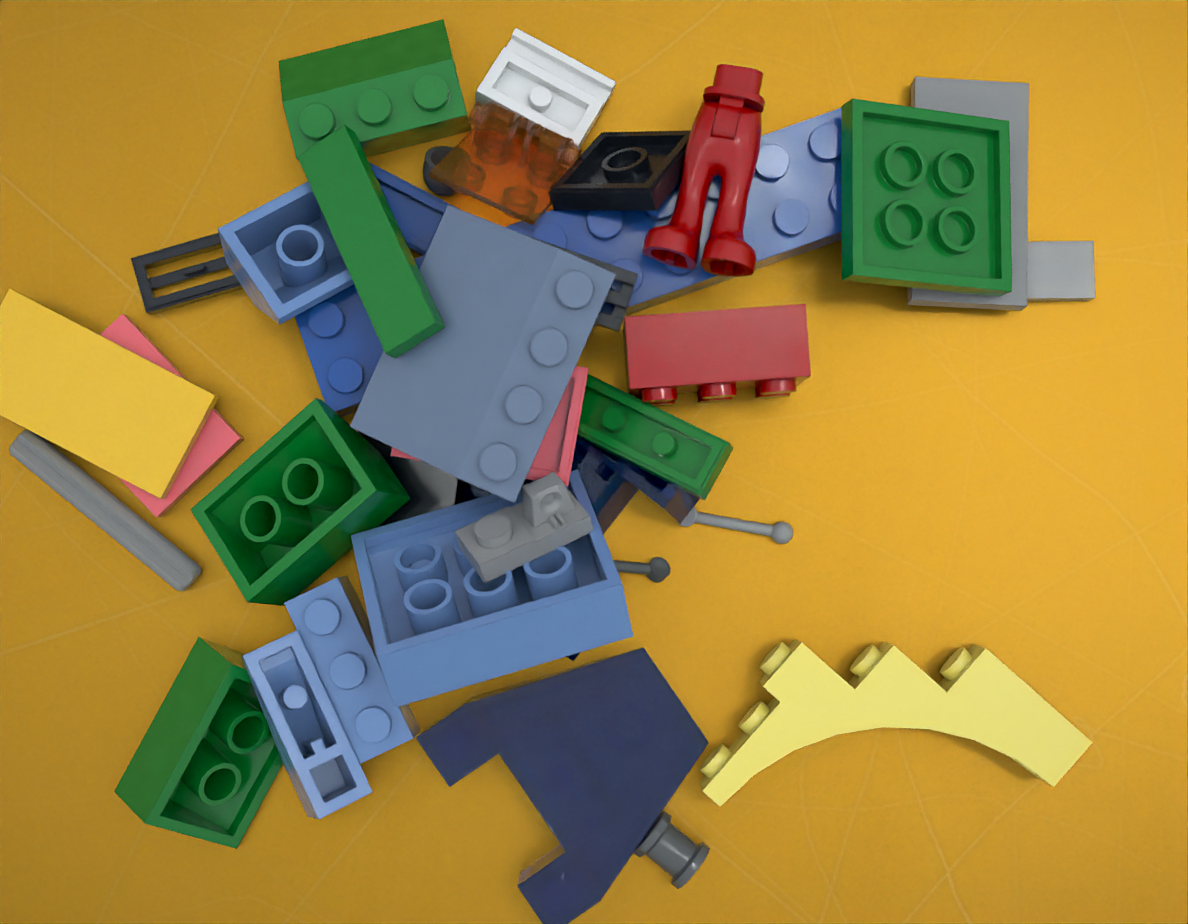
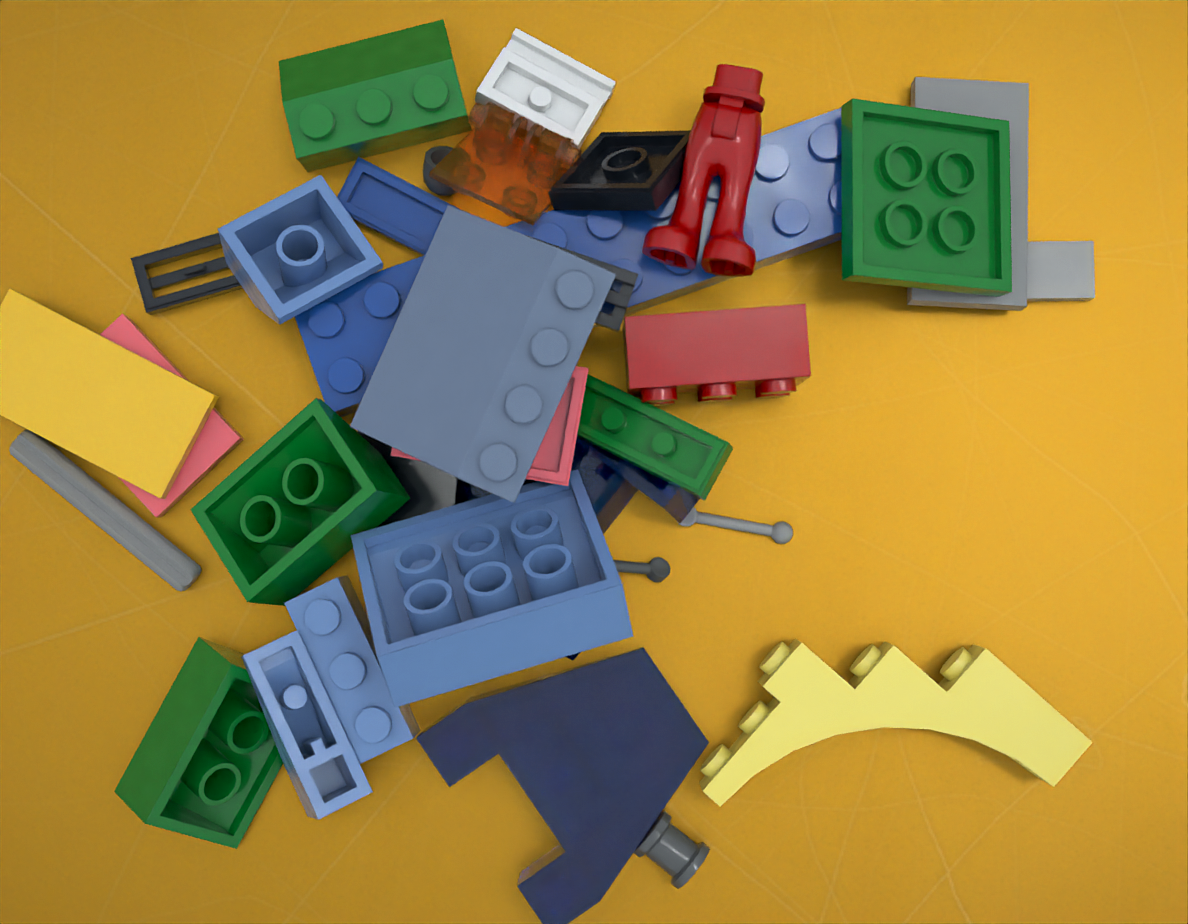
green tile [298,125,445,358] -> none
light grey hinge [455,472,593,583] -> none

